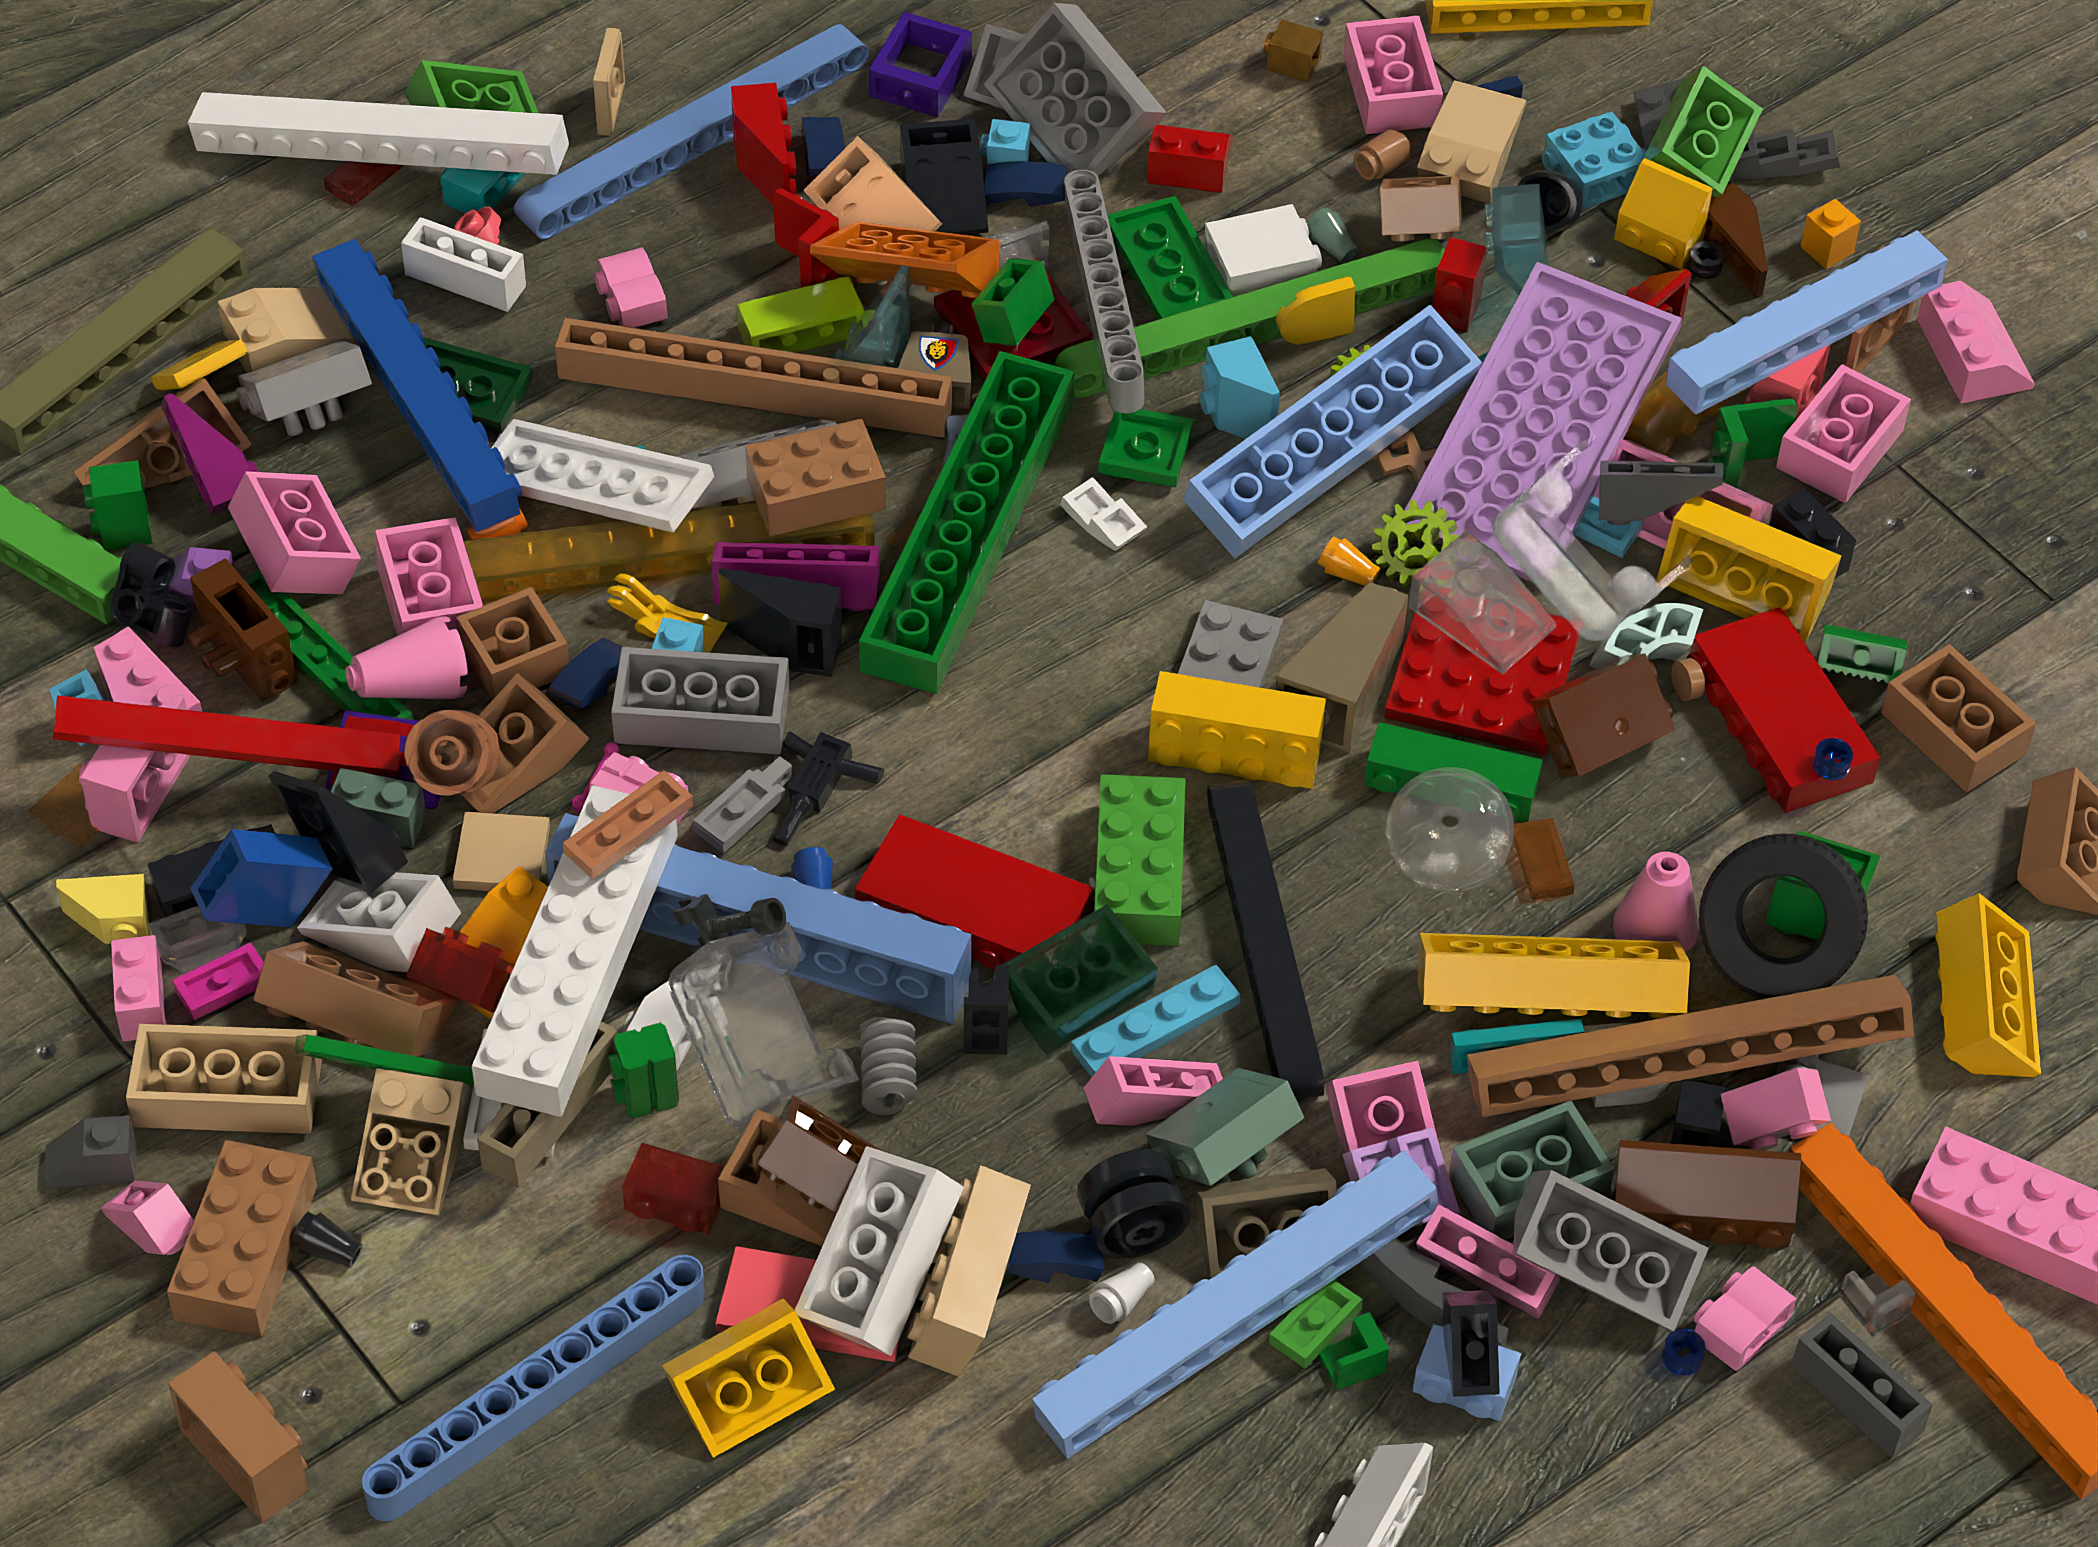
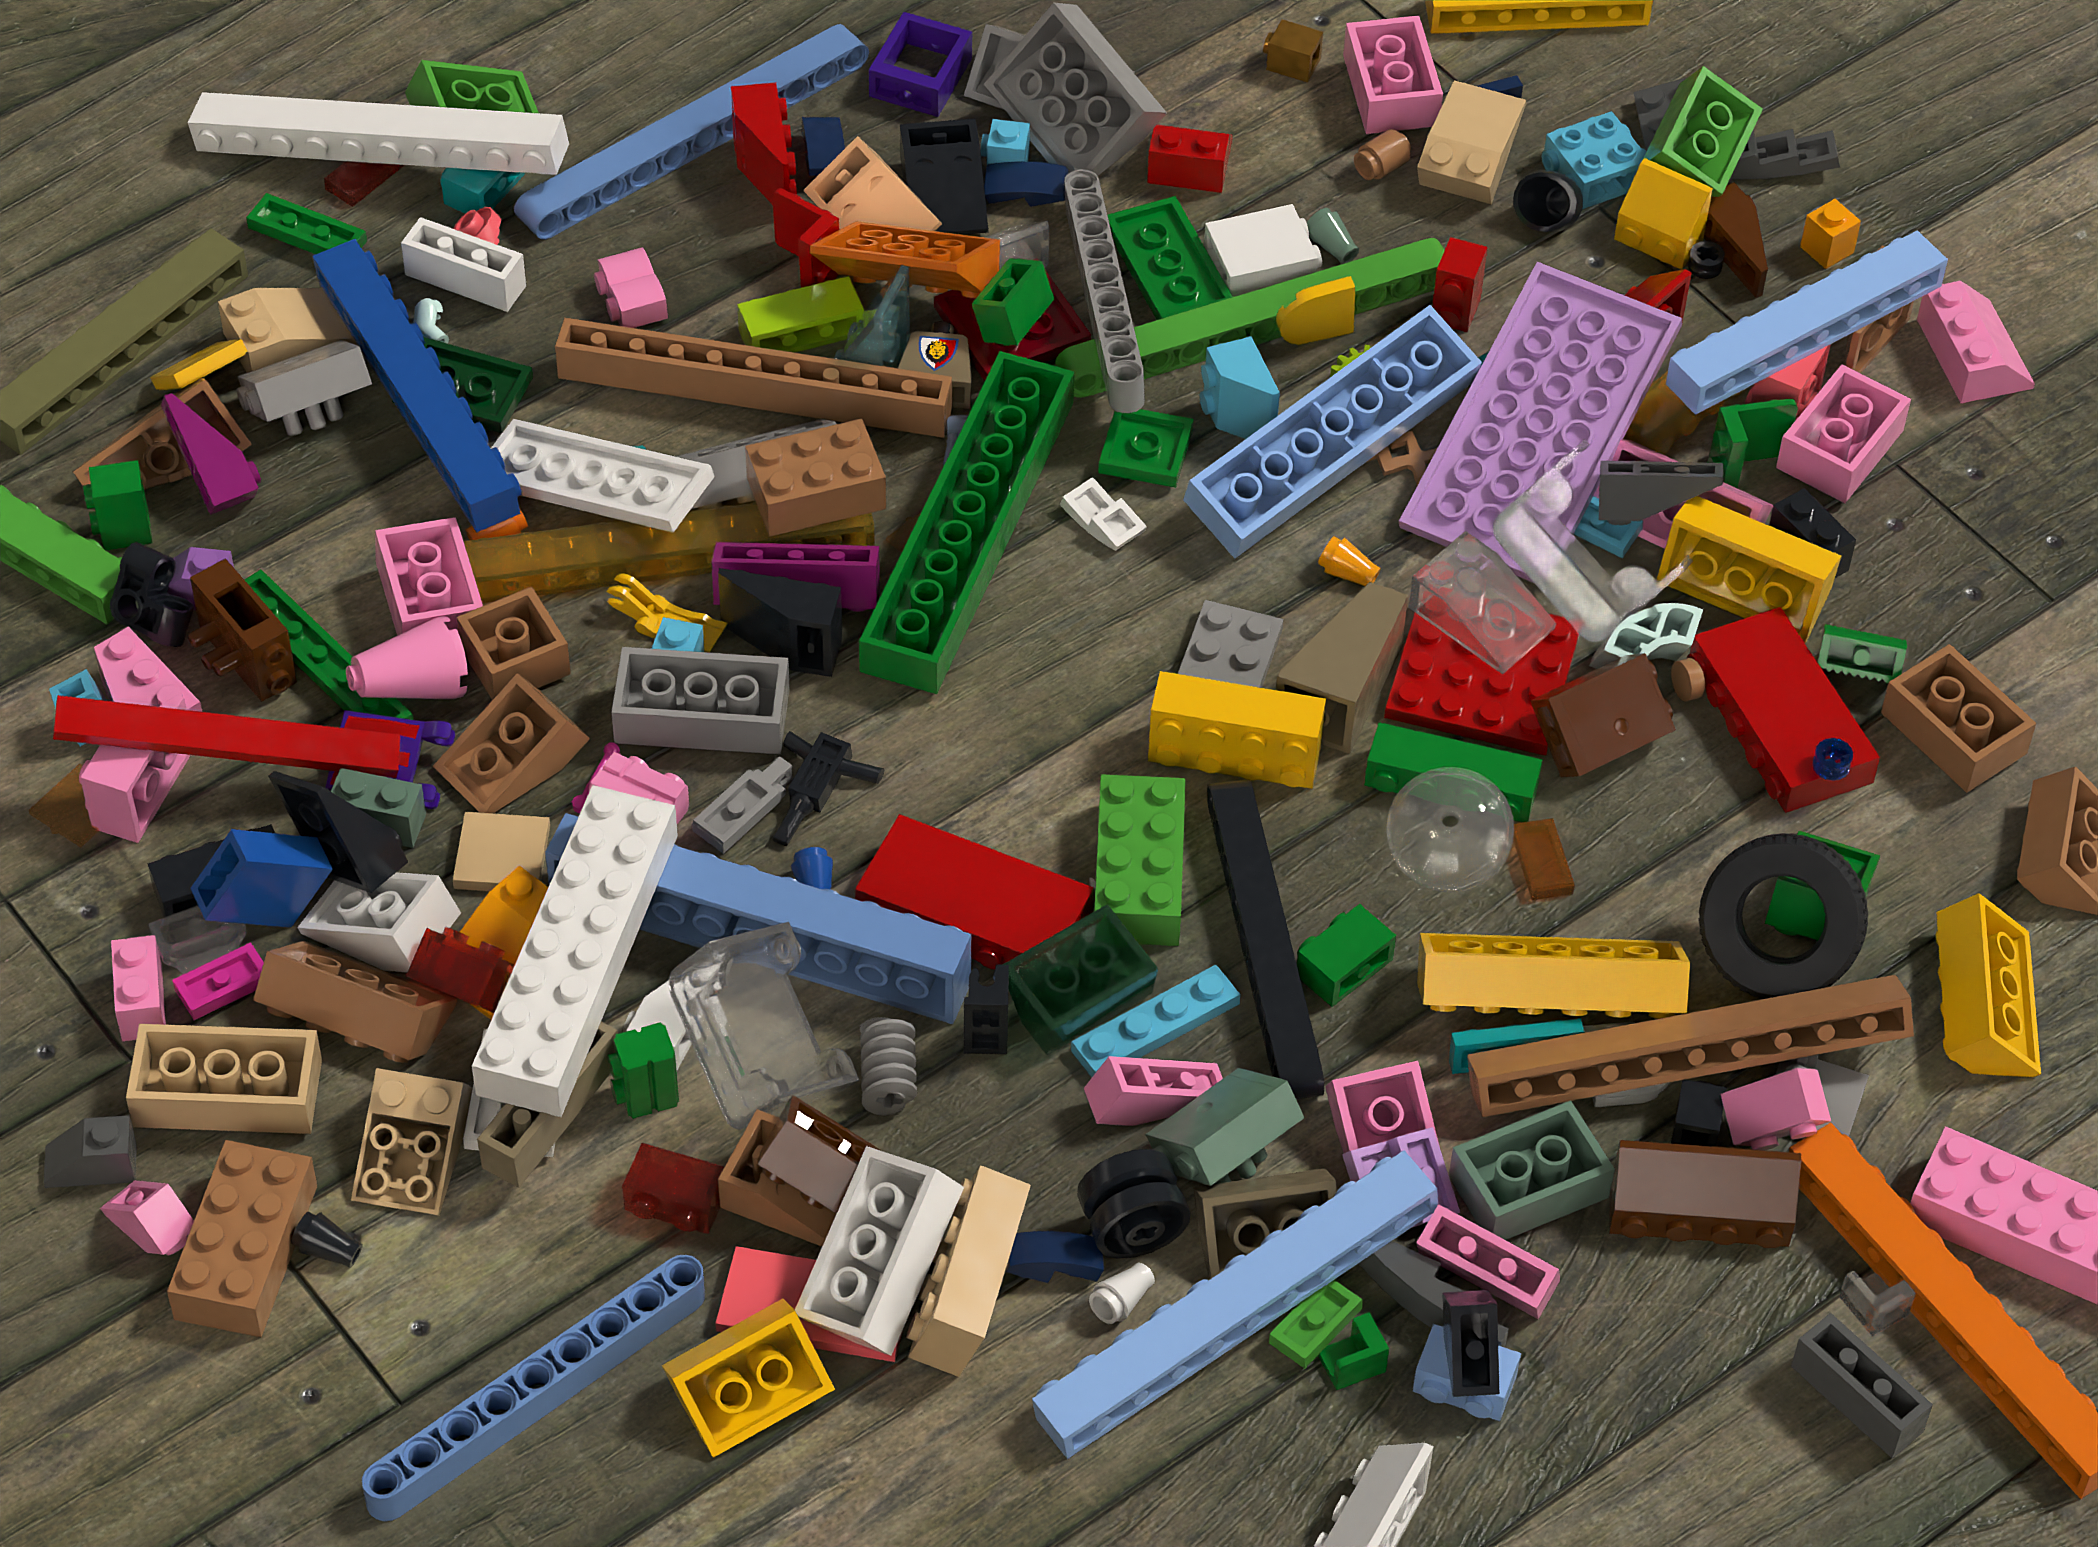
light yellow slope [56,874,150,944] -> none
medium nougat brick [168,1351,308,1523] -> none
bright pink brick [228,471,361,594] -> none
green tile [294,1034,474,1087] -> none
nougat brick [404,710,500,796] -> none
dark blue slope [548,638,623,709] -> none
nougat plate [563,770,693,879] -> none
tan tile [593,28,625,136] -> none
pearl dark grey bar [671,894,786,962] -> none
lime gear [1372,499,1462,589] -> none
medium nougat brick [1380,175,1462,241] -> none
clear light blue slope [1485,184,1549,295] -> none
light grey slope [1513,1170,1709,1331] -> none
bright pink cone [1613,852,1699,952] -> none
clear blue bush [1662,1329,1706,1376] -> none
bright pink brick [1693,1266,1797,1371] -> none
none -> green plate [246,193,367,254]
none -> light aqua arm [413,298,449,344]
none -> green brick [1297,904,1396,1007]

